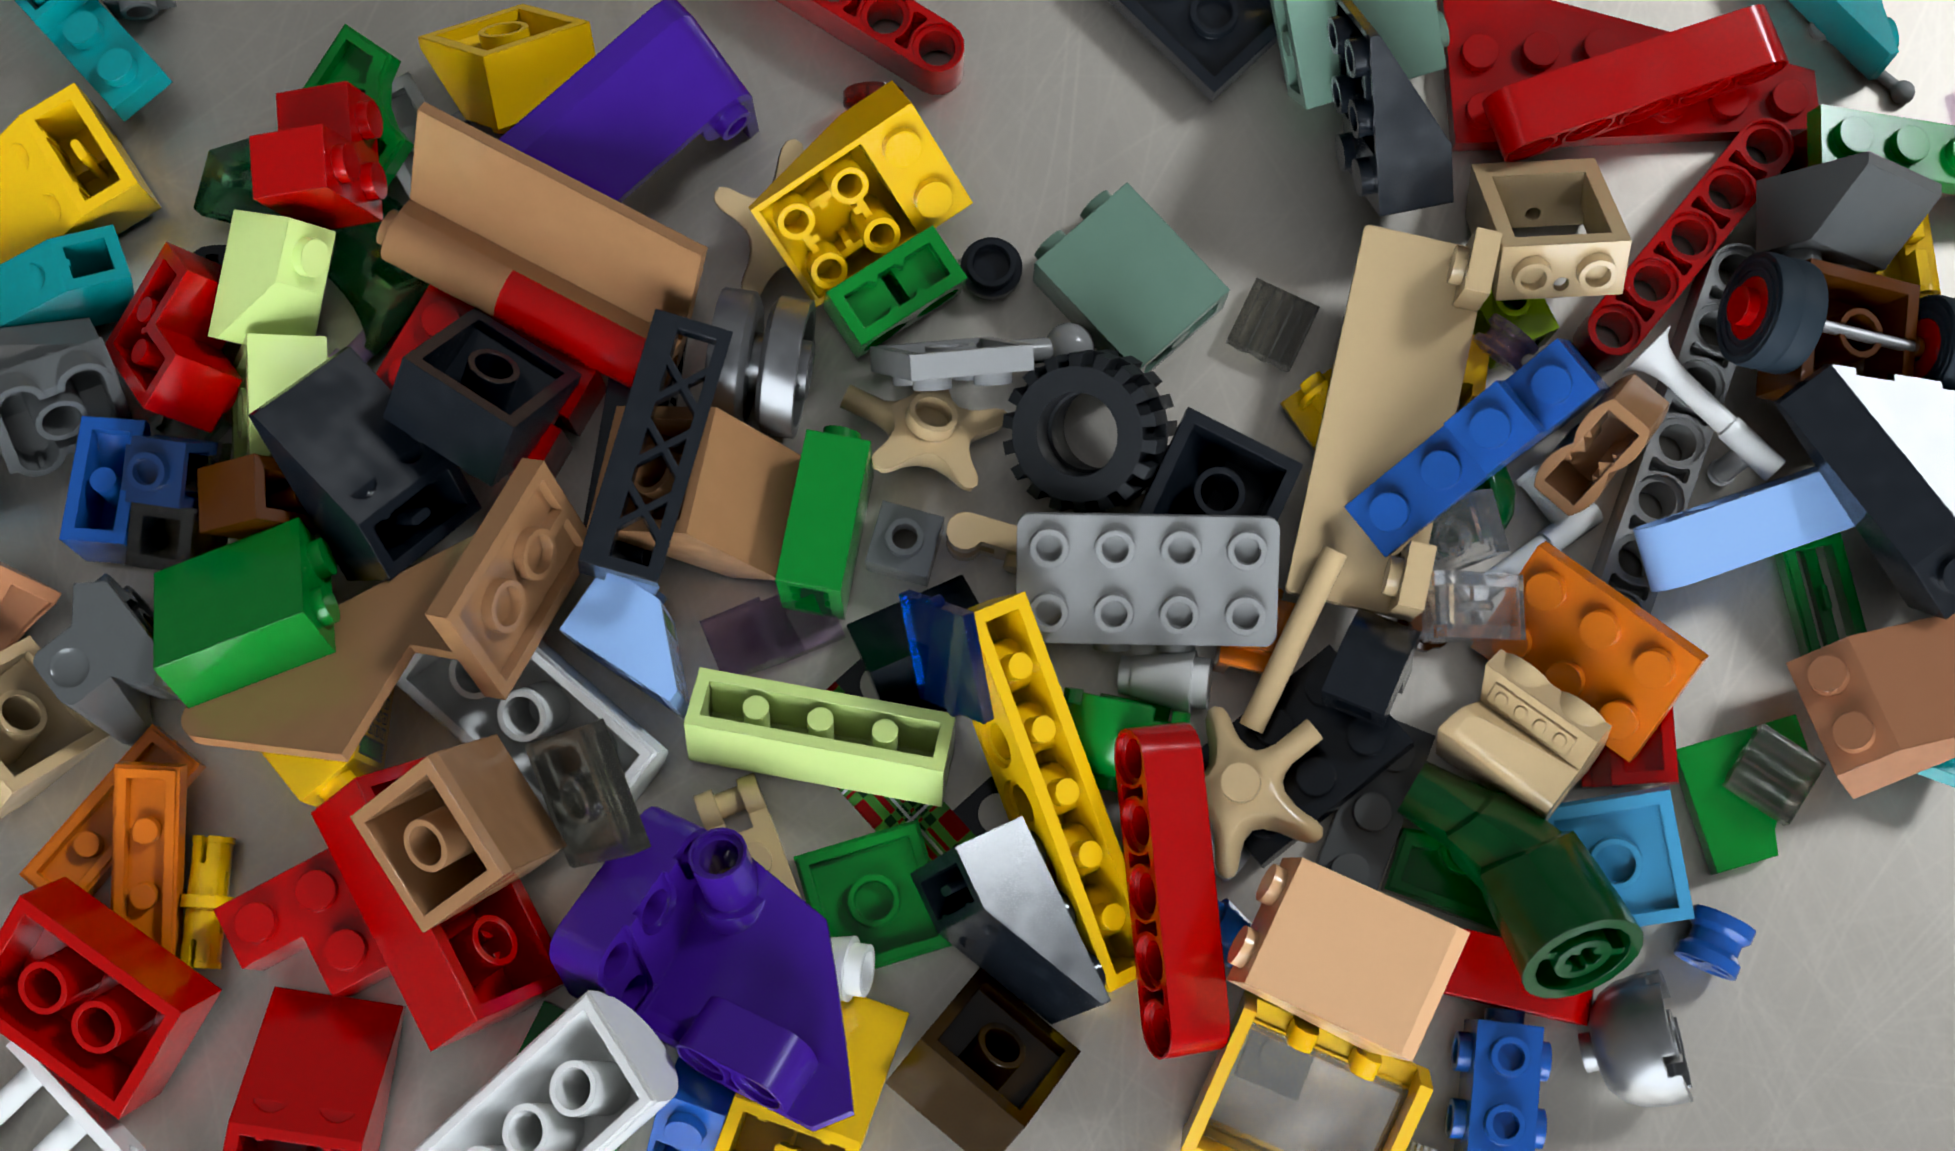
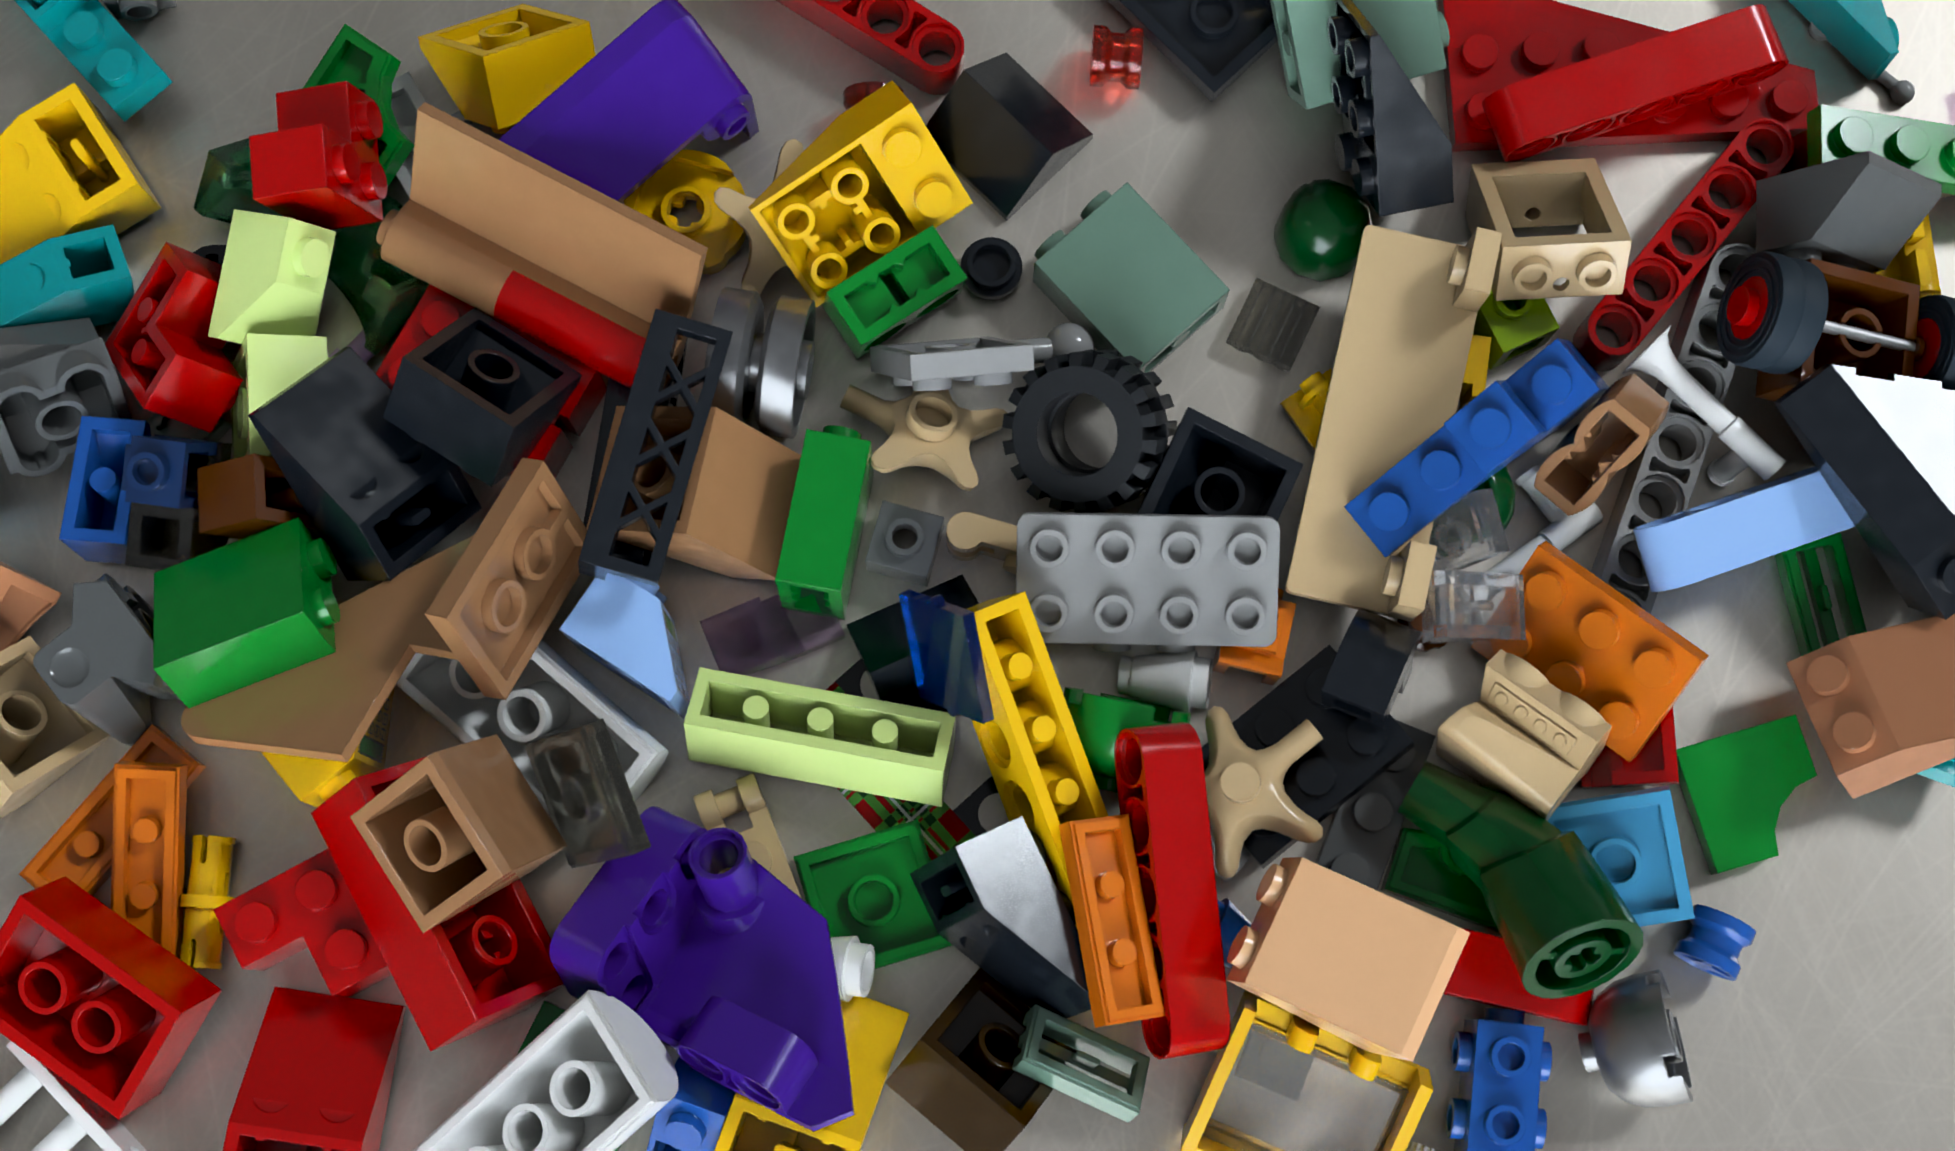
tan bar [1239,545,1347,734] -> none
bush [1473,313,1539,373] -> none
clear smoke piece [1722,723,1826,826] -> none
none -> yellow plate [624,150,747,275]
none -> black slope [926,52,1093,221]
none -> sand green tile [1012,1004,1150,1123]
none -> orange tile [1059,814,1165,1028]
none -> clear red wheel [1089,25,1143,90]
none -> dark green hair [1274,179,1373,281]

